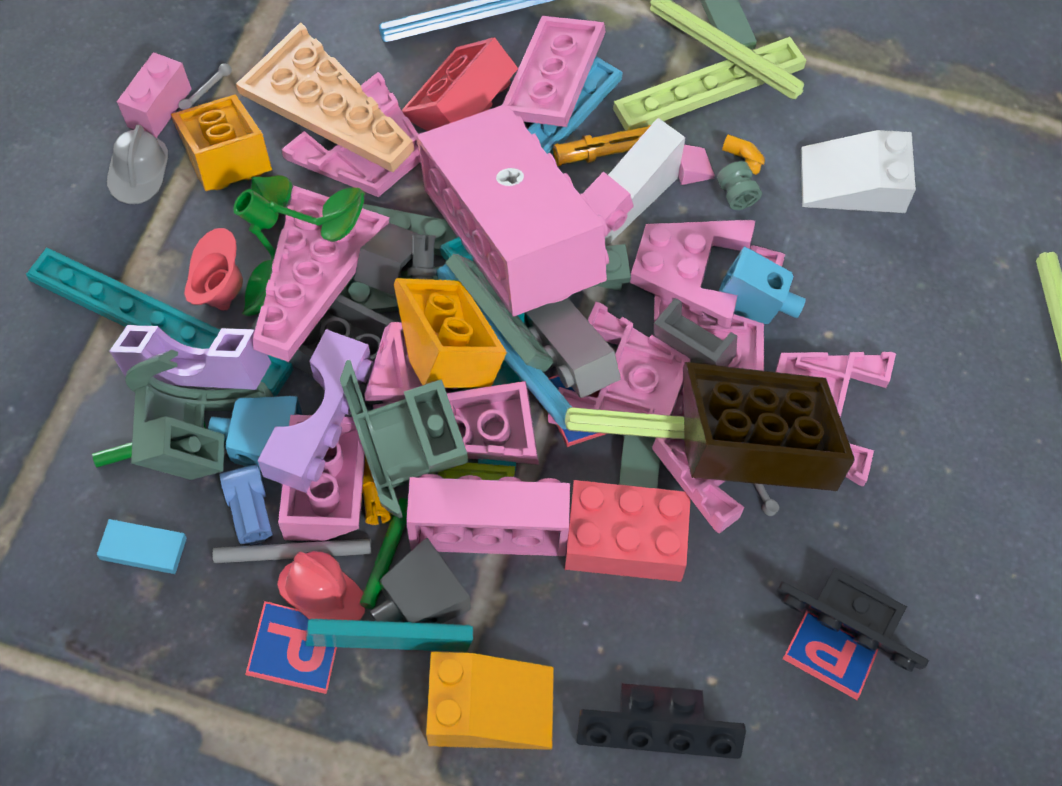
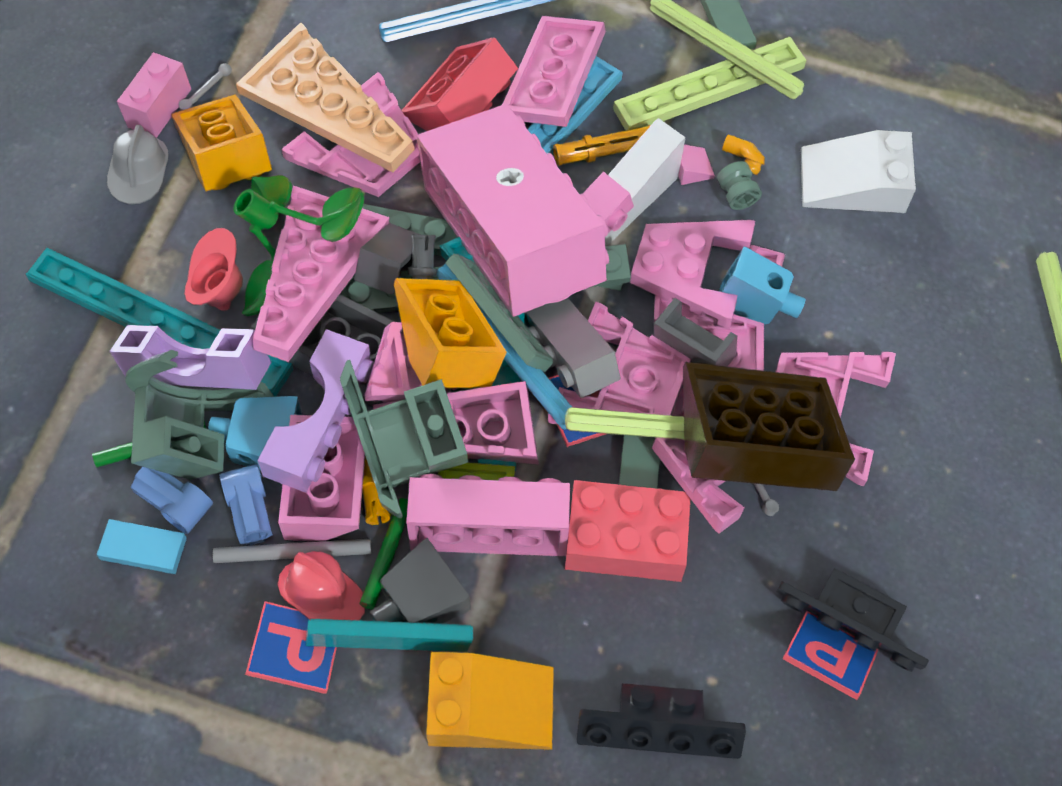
none -> medium blue piece [131,467,213,534]

